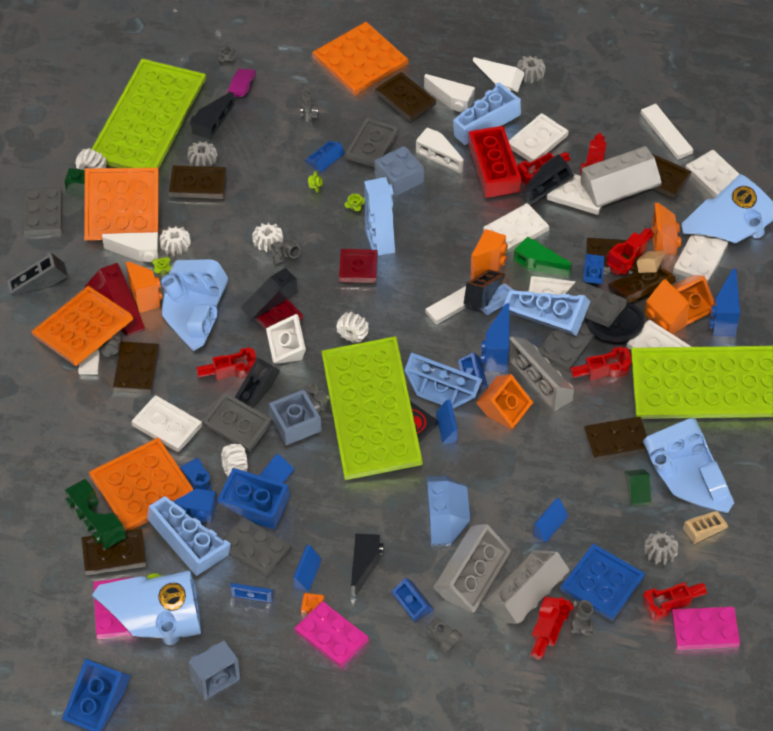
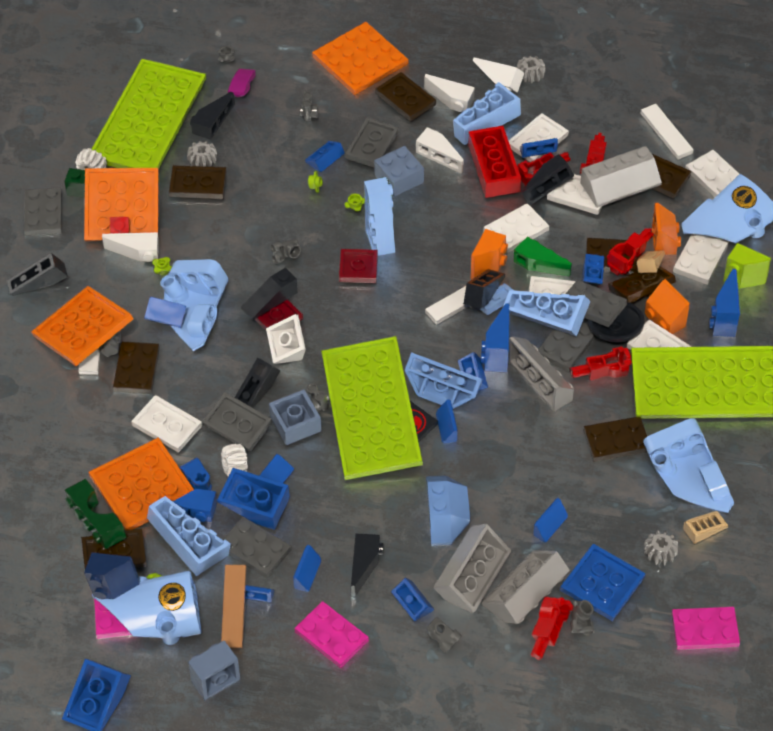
dark red wedge [85,263,145,336] -> none
orange slope [125,262,162,313] -> none
white gear [159,226,191,256] -> none
red piece [196,347,256,380] -> none
white gear [252,222,283,254] -> none
orange tile [301,593,325,614] -> none
white gear [336,311,369,343] -> none
orange slope [476,374,533,429] -> none
dark green slope [624,469,651,506] -> none
red piece [642,582,707,622] -> none
orange slope [672,275,715,325] -> none
none -> dark blue slope [84,553,140,599]
none -> red plate [110,217,129,234]
none -> slope [144,297,186,328]
none -> medium nougat tile [221,565,247,649]
none -> blue slope [520,138,558,158]
none -> lime slope [723,243,771,289]

